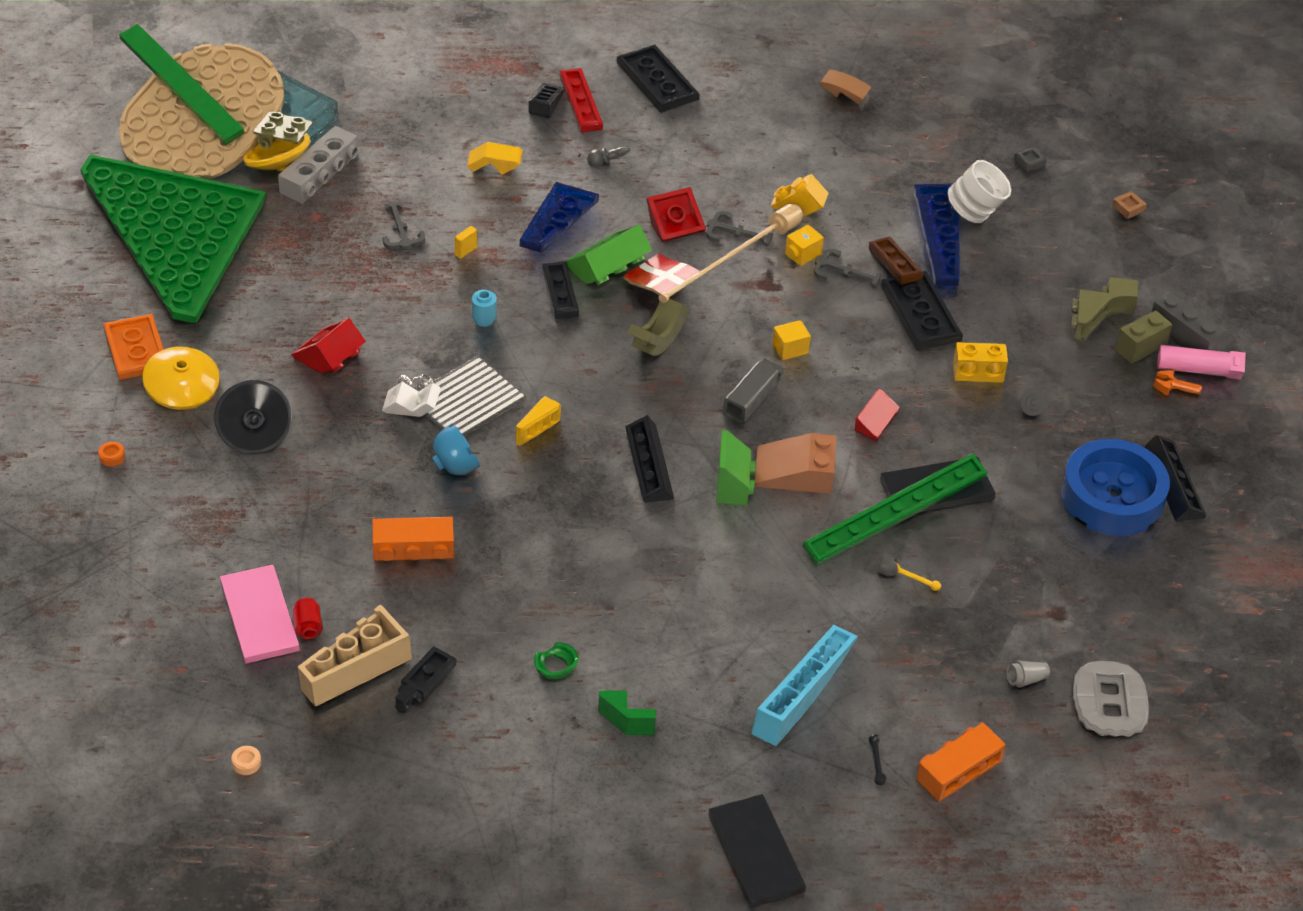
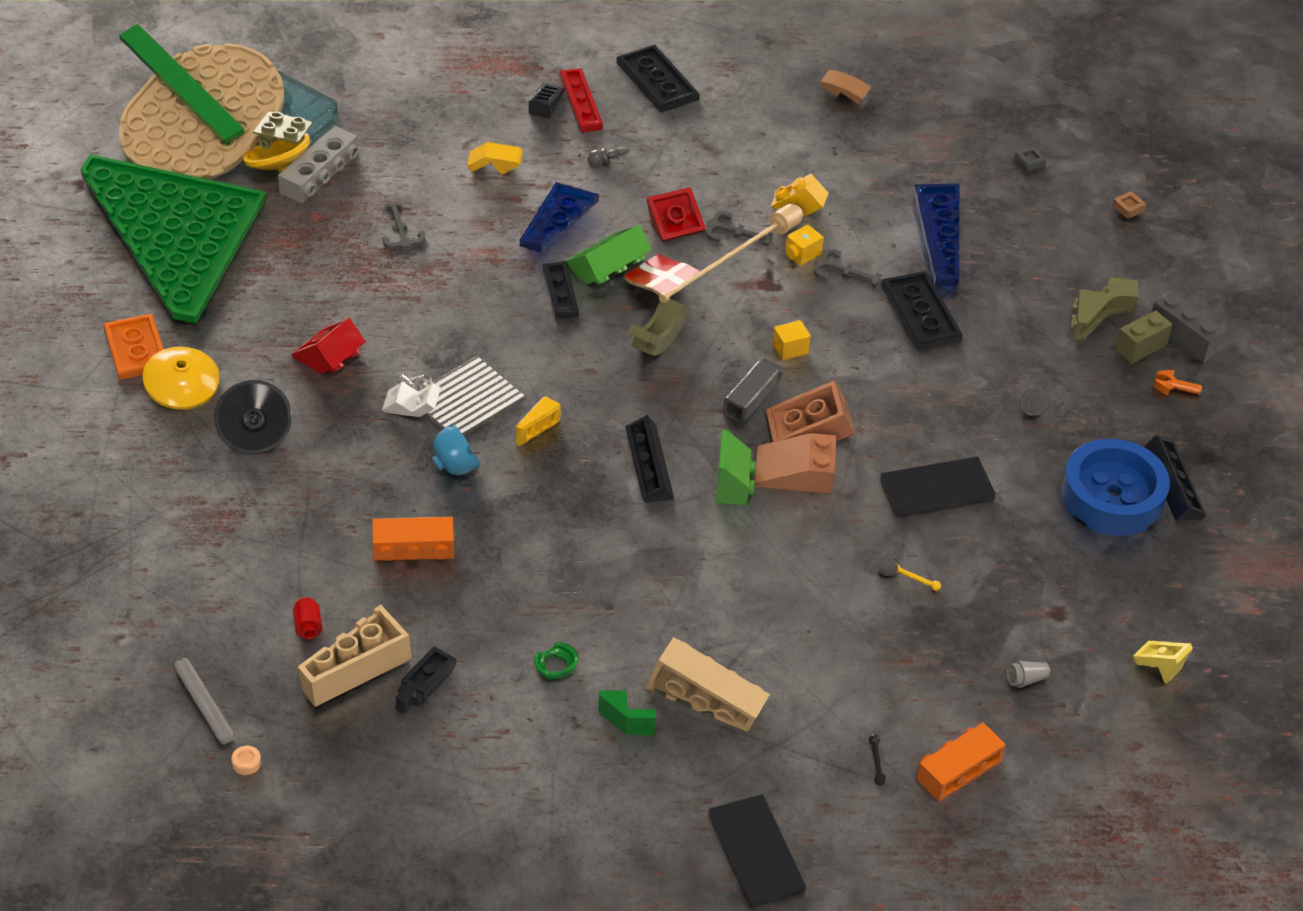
orange tile [98,442,125,467] -> none
bright pink tile [220,565,300,664] -> none
yellow tile [454,226,477,259] -> none
medium azure brick [472,290,497,327] -> none
medium azure slope [752,625,858,746] -> none
green tile [802,453,988,566] -> none
slope [854,388,900,440] -> none
reddish brown tile [869,237,923,285] -> none
white wheel [948,160,1011,223] -> none
yellow brick [953,342,1008,383] -> none
light grey piece [1073,661,1149,737] -> none
bright pink piece [1157,345,1246,380] -> none
none -> light grey axle [175,658,234,745]
none -> tan wedge [644,637,770,732]
none -> nougat slope [766,380,855,442]
none -> light yellow slope [1133,641,1193,684]

